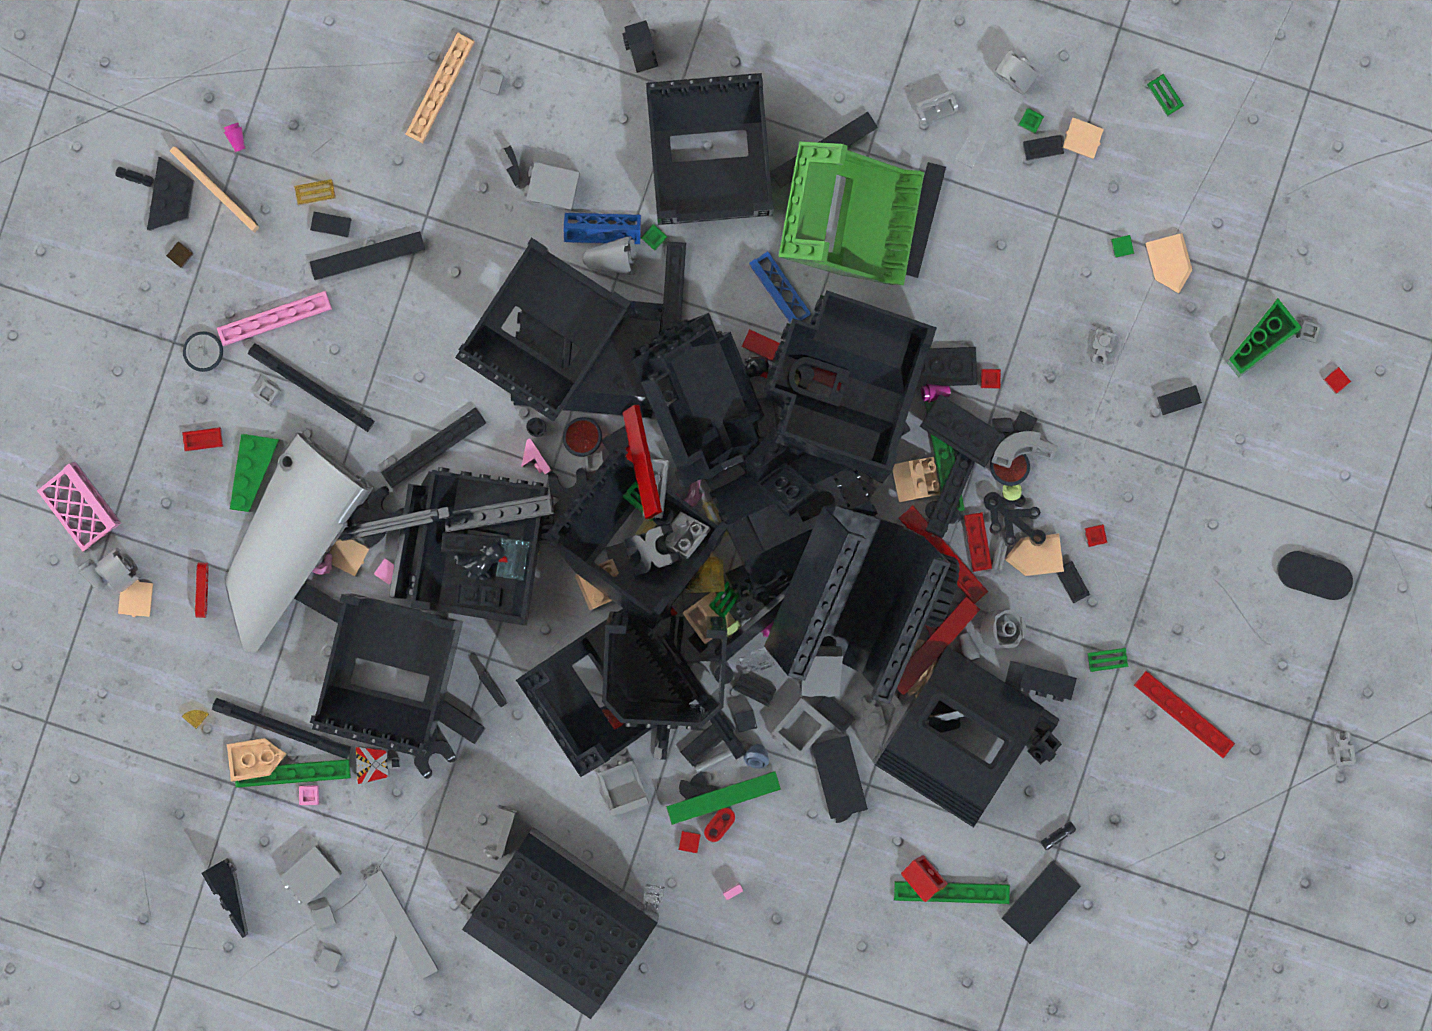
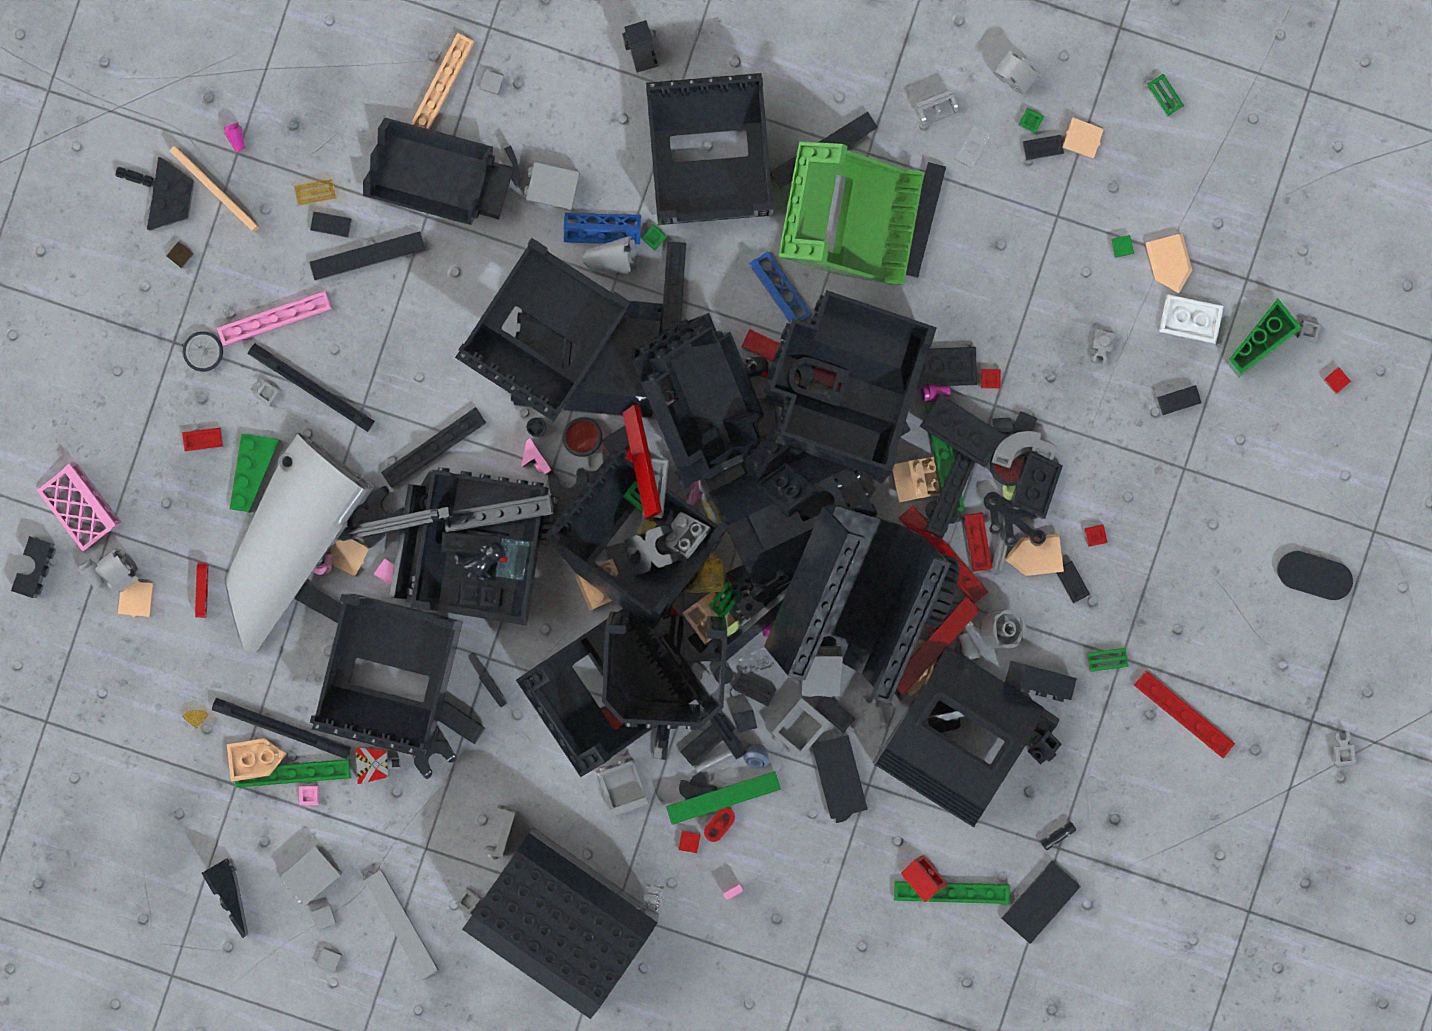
none -> black arch [11,536,56,598]
none -> black panel [363,118,514,225]
none -> black tile [1009,451,1063,519]
none -> white tile [1159,294,1224,344]

